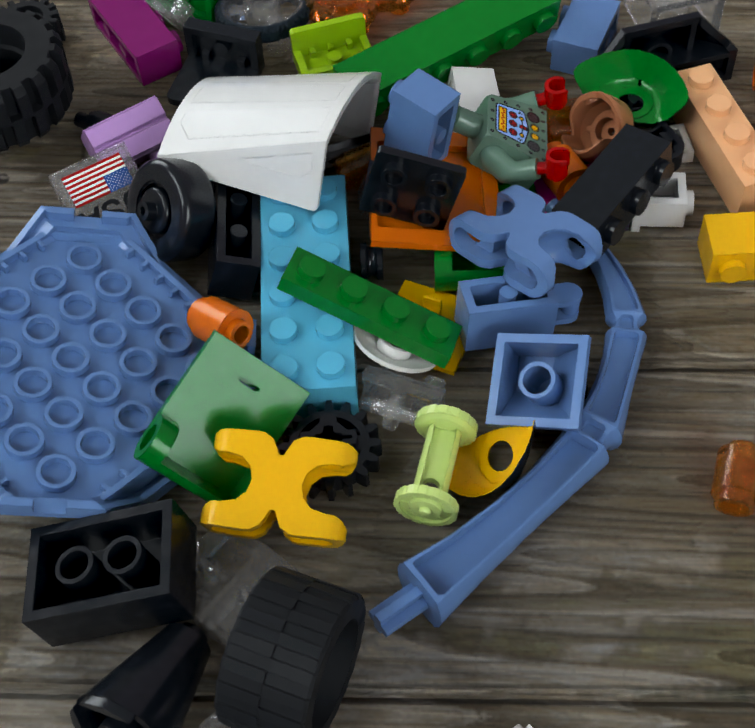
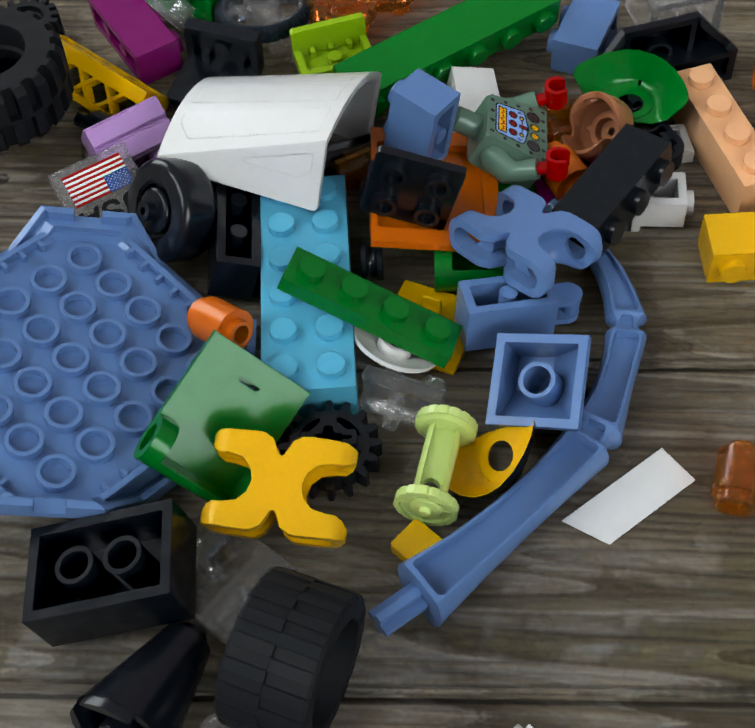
none -> yellow fence [58,33,169,115]
none -> yellow piece [391,519,442,561]
none -> white sticker [562,448,695,545]

